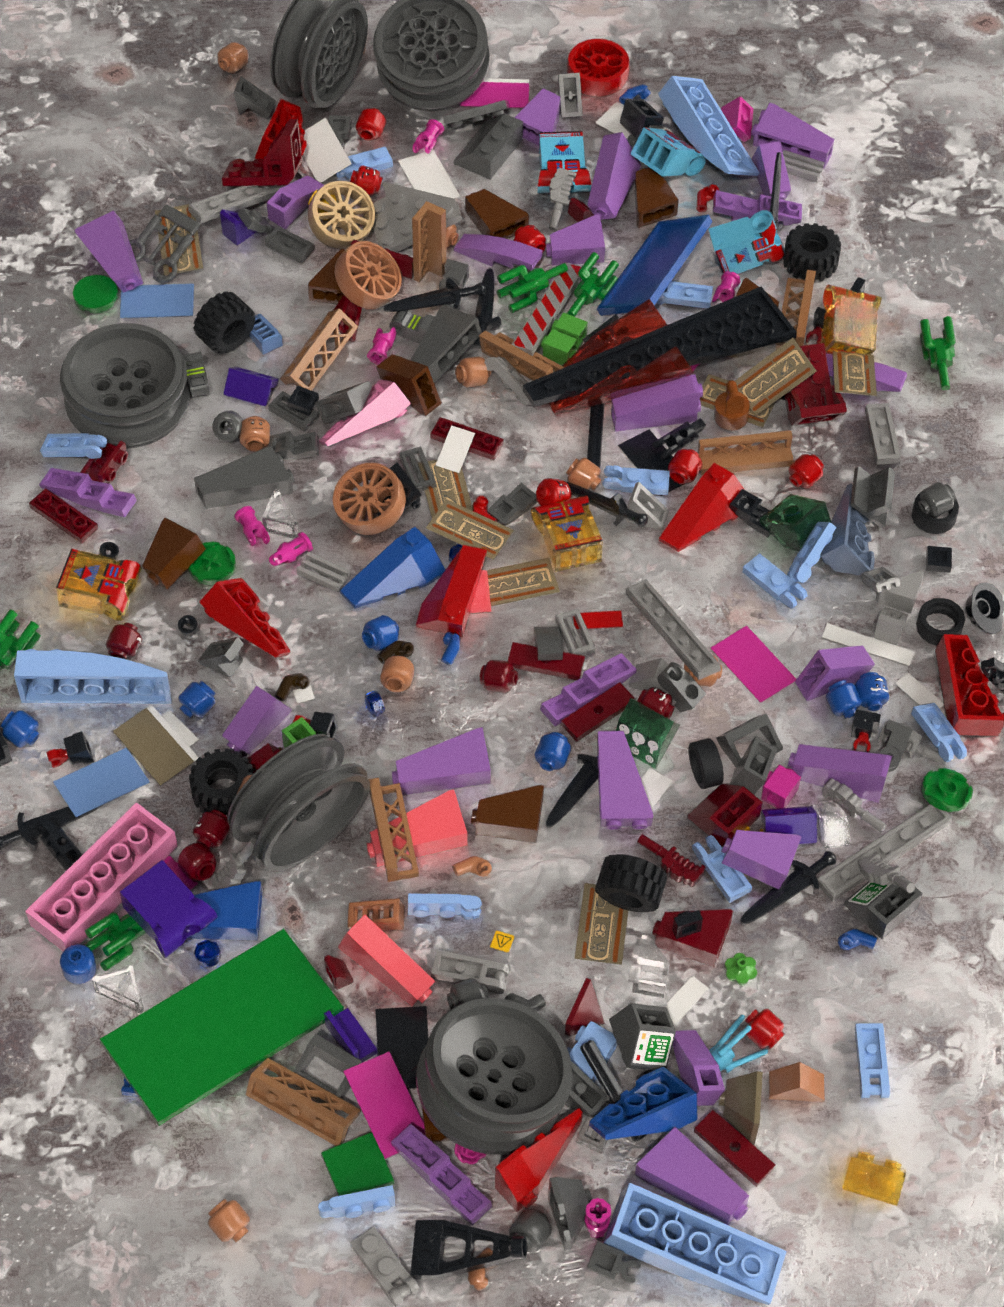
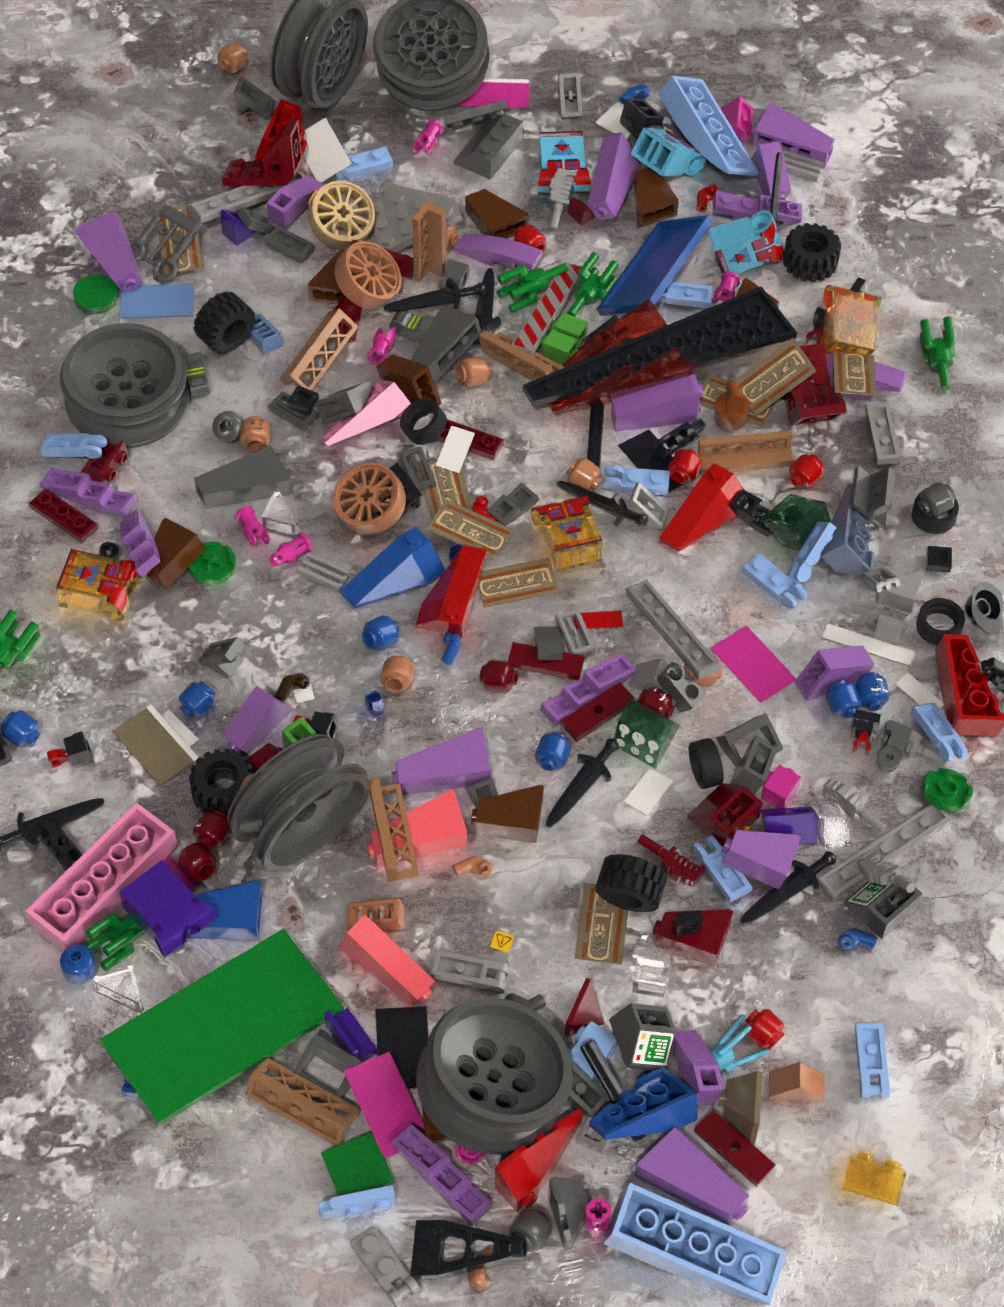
light blue slope [14,649,172,704] -> none
medium blue sticker [53,747,150,817] -> none
dark red head [105,623,142,659] -> none
black hinge [178,615,199,636] -> none
clear blue tile [194,940,221,968] -> none
red wedge [199,578,291,658] -> none
nougat head [208,1199,250,1243] -> none
dark purple panel [224,367,279,406] -> none
dark grey slope [268,431,319,459] -> none
dark red slope [324,955,354,990] -> none
red head [350,165,383,197] -> none
red head [355,108,386,141] -> none
dark brown arm [377,641,414,664] -> none
white sticker [398,150,461,198] -> none
light blue hinge [408,893,482,920] -> none
dark grey head [447,978,489,1009] -> none
coral tile [470,570,491,613] -> none
light grey plate [484,357,532,405] -> none
medium lavender slope [514,88,561,146] -> none
red head [536,478,571,510] -> none
medium lavender slope [546,215,605,266] -> none
red piece [567,39,630,97] -> none
dark grey plate [586,1241,641,1283] -> none
medium lavender slope [597,731,653,830] -> none
white sticker [664,976,708,1025] -> none
bright green plant [725,953,757,985] -> none
medium nougat fence [775,270,816,349] -> none
medium lavender slope [787,744,892,803] -> none
none -> medium lavender slope [119,508,161,577]
none -> black tyre [400,399,447,445]
none -> dark grey slope [465,777,498,809]

